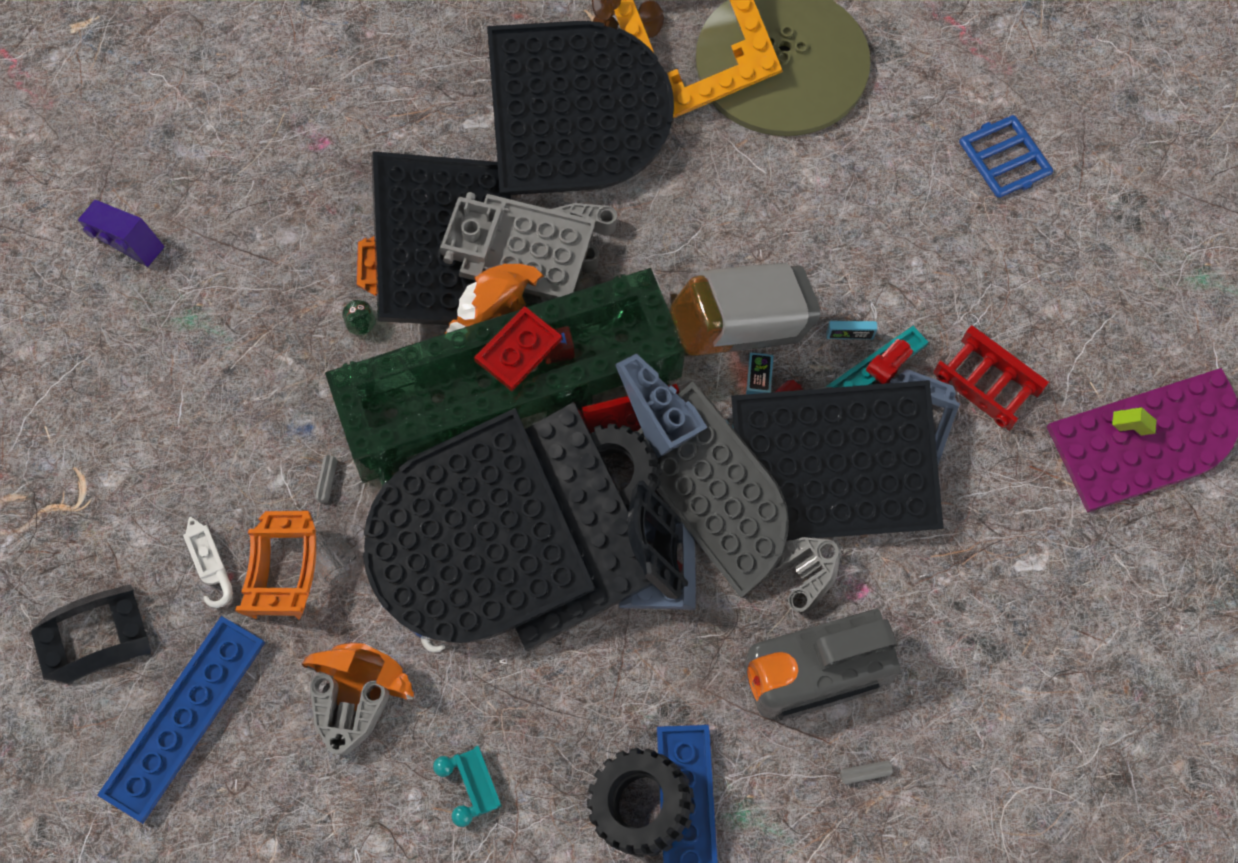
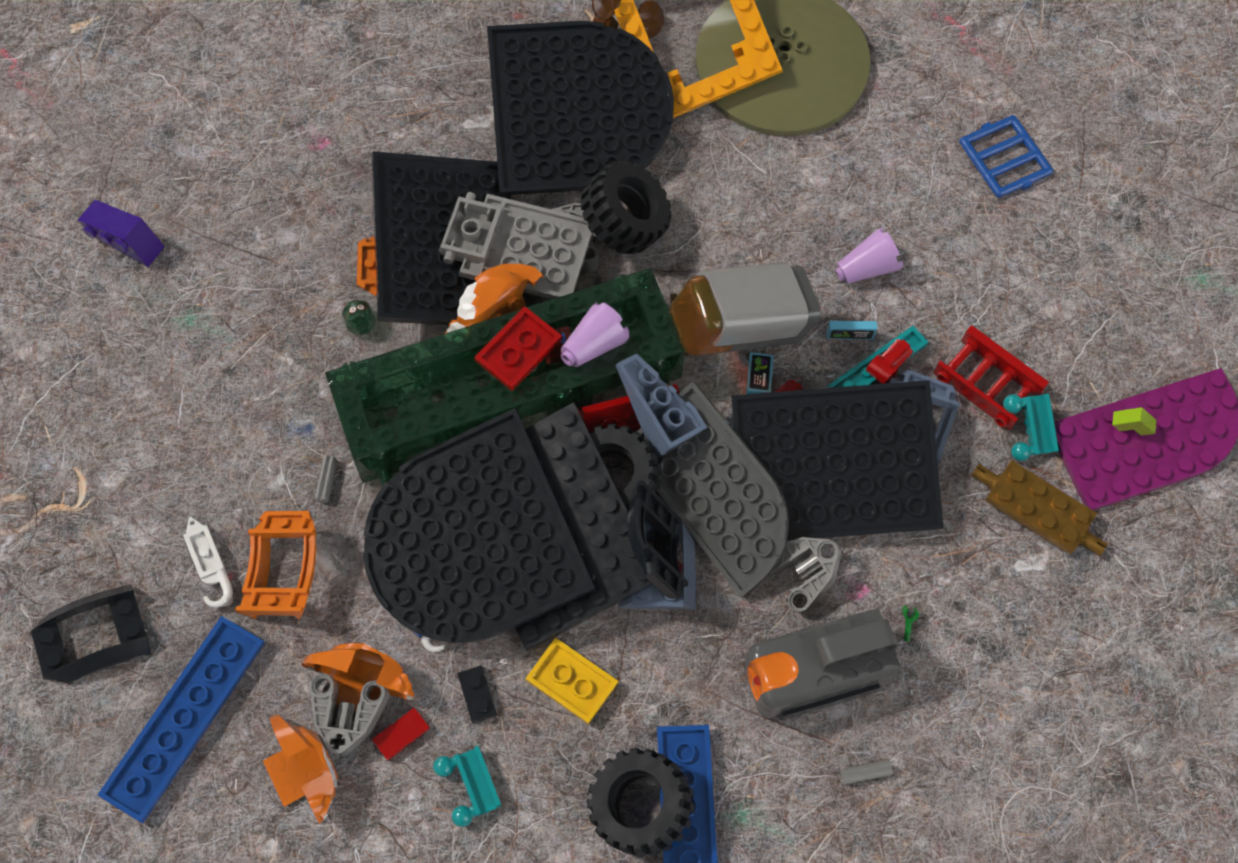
none -> orange animal [263,714,338,824]
none -> red tile [372,707,430,761]
none -> black plate [457,665,497,724]
none -> yellow plate [525,637,618,725]
none -> lavender cone [561,302,629,367]
none -> black tyre [581,161,671,254]
none -> lavender cone [835,227,903,284]
none -> green hand [901,605,919,642]
none -> pearl gold plate [971,460,1108,557]
none -> teal gear [1003,394,1059,461]

